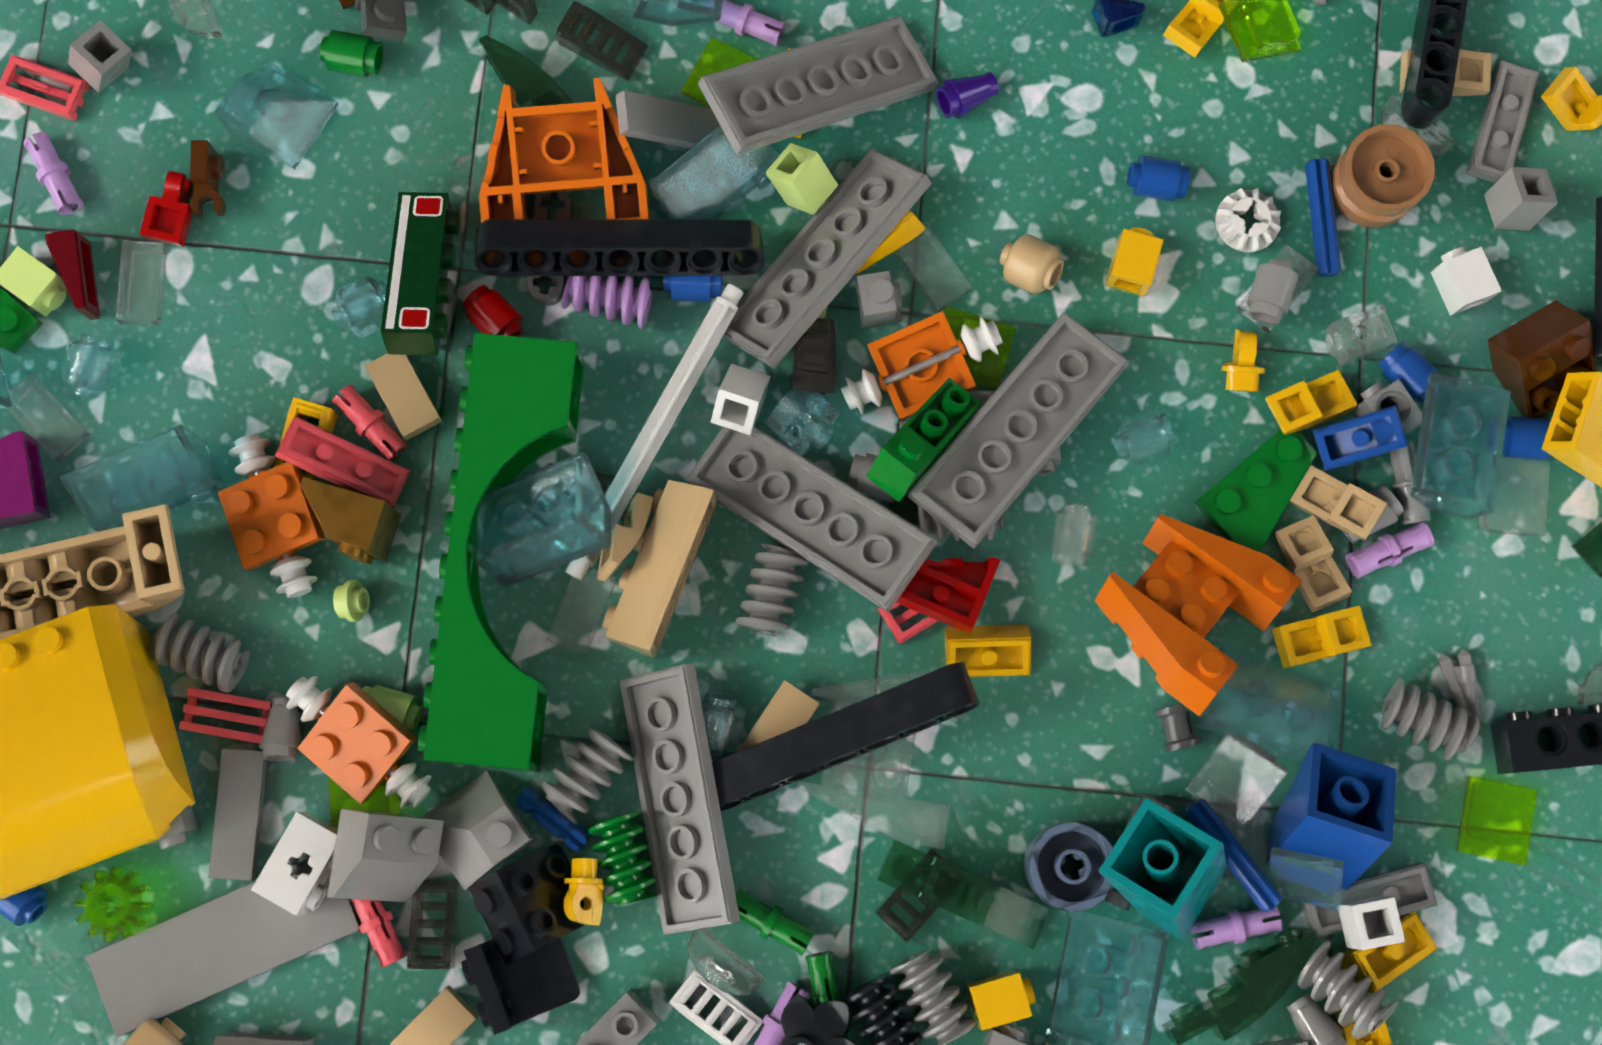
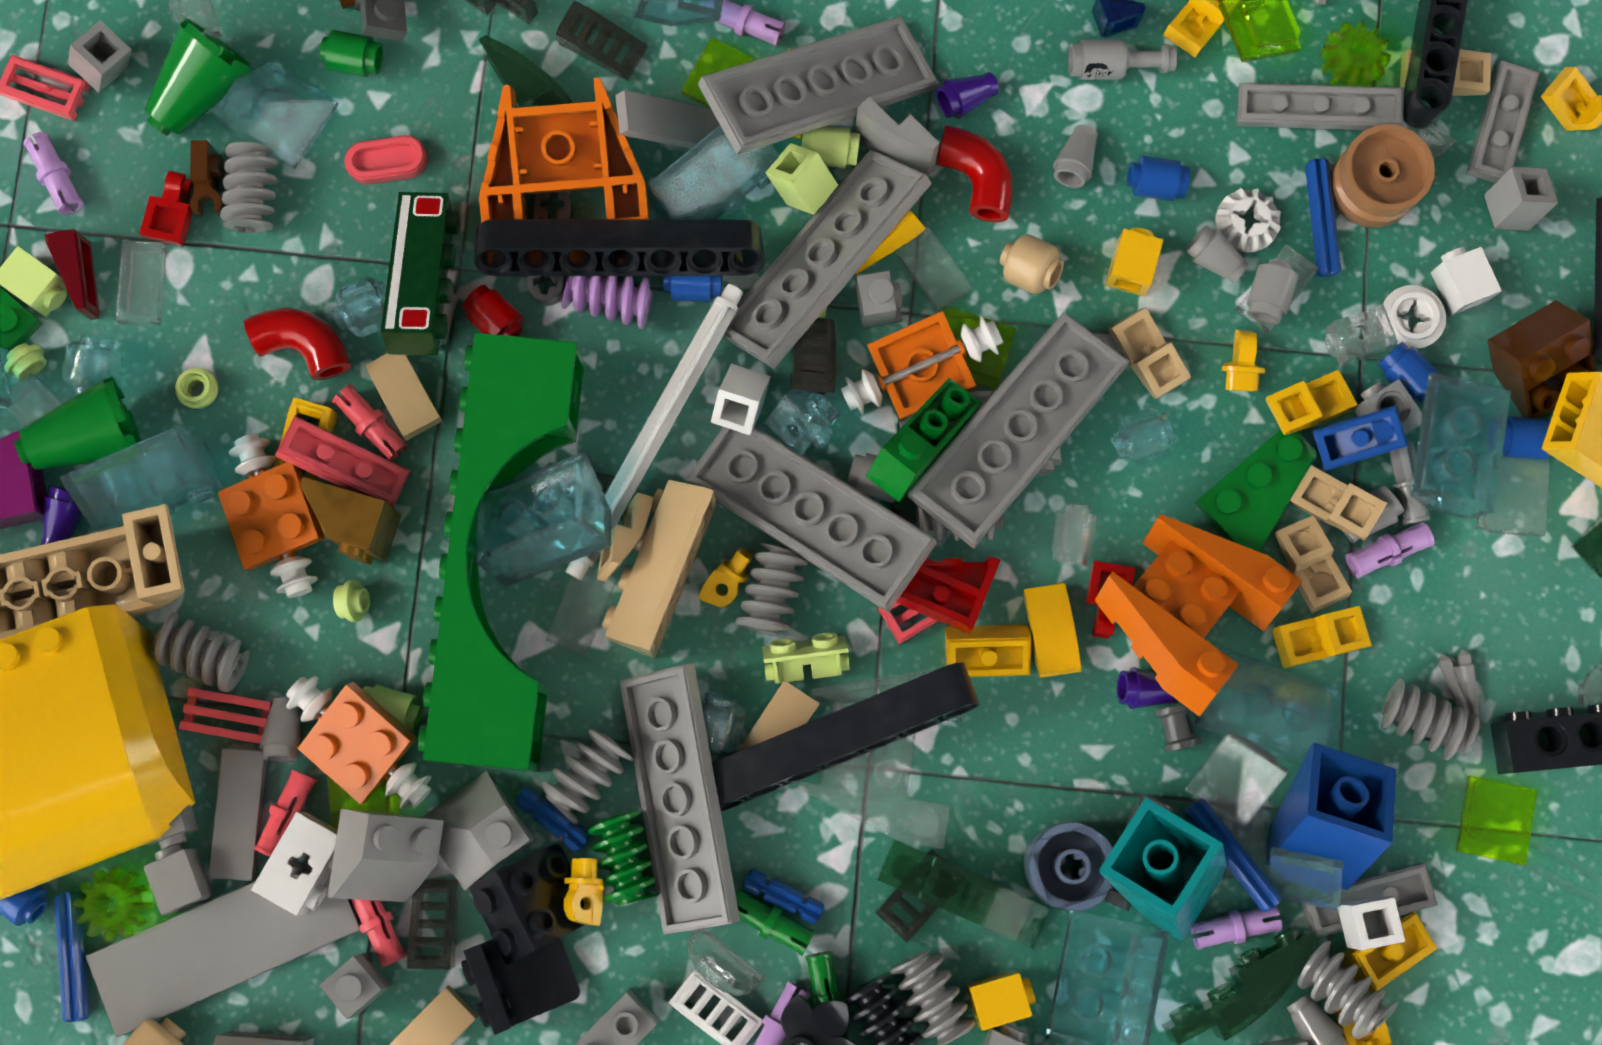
none -> yellowish green plate [4,343,47,381]
none -> green cone [14,376,144,470]
none -> dark purple cone [41,486,87,545]
none -> blue axle [54,891,89,1022]
none -> light grey brick [143,844,214,915]
none -> green cone [145,17,254,136]
none -> yellowish green plate [175,368,218,409]
none -> light grey piece [220,142,278,234]
none -> red cylinder [243,307,351,380]
none -> coral pin [253,769,317,857]
none -> light grey brick [319,953,392,1019]
none -> coral tile [344,135,428,185]
none -> yellow piece [698,548,754,607]
none -> blue axle [743,869,824,924]
none -> yellowish green hinge [762,633,850,684]
none -> yellowish green brick [801,125,860,169]
none -> light grey slope [855,97,940,176]
none -> red cylinder [936,125,1012,223]
none -> yellow slope [1023,583,1081,678]
none -> light grey cone [1053,125,1098,188]
none -> light grey piece [1068,39,1177,80]
none -> red plate [1085,561,1136,639]
none -> tan slope [1107,307,1191,399]
none -> dark purple cone [1117,667,1180,709]
none -> light grey cone [1186,225,1249,283]
none -> light grey tile [1236,83,1404,130]
none -> clear neon green gear [1319,20,1392,87]
none -> white gear [1378,285,1446,349]

